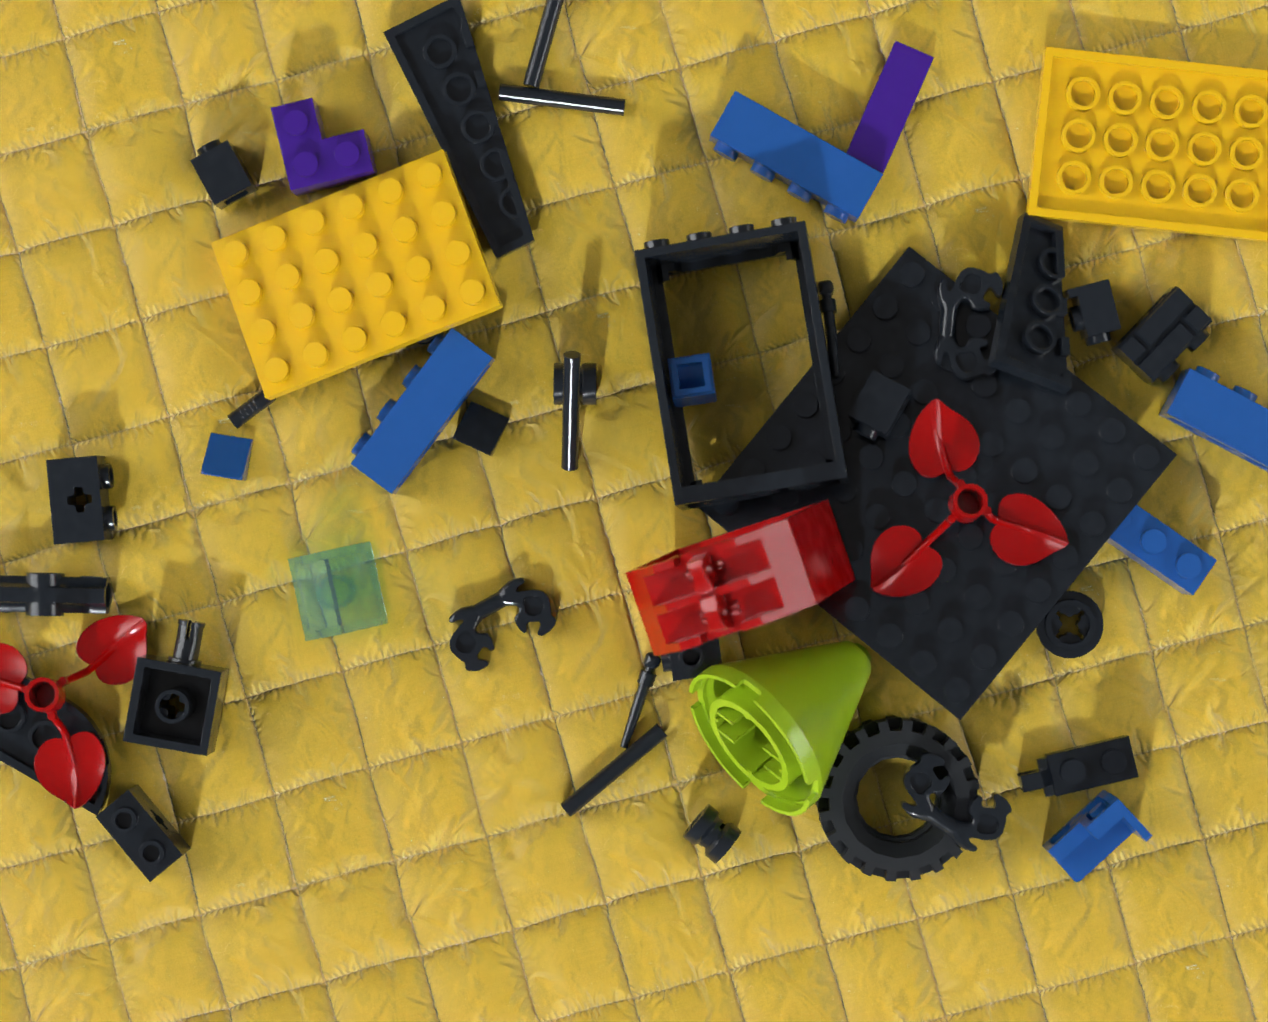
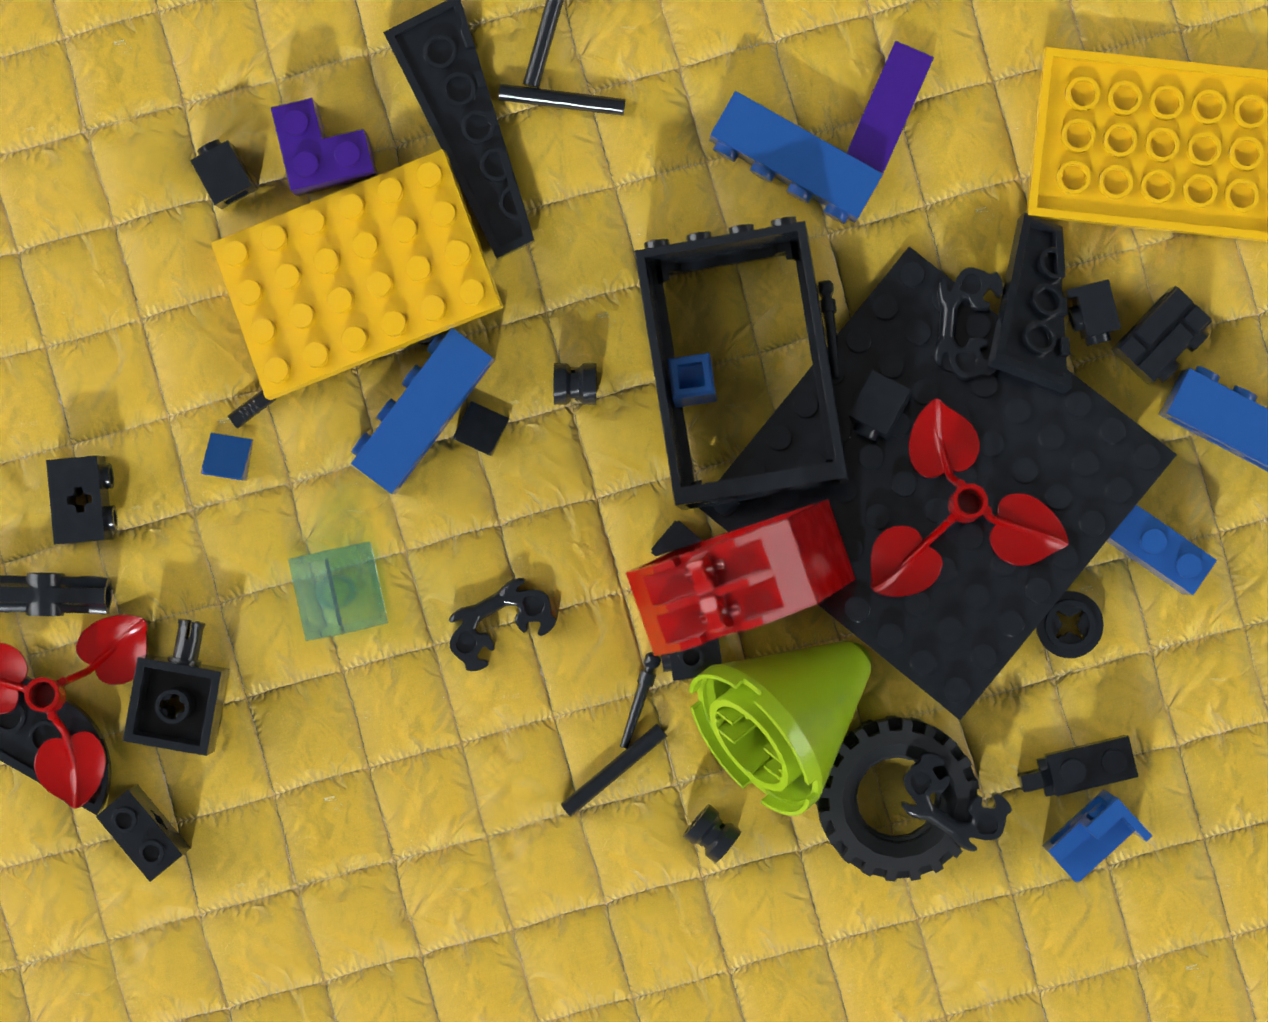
black bar [561,351,581,471] -> none
none -> black slope [651,520,702,556]

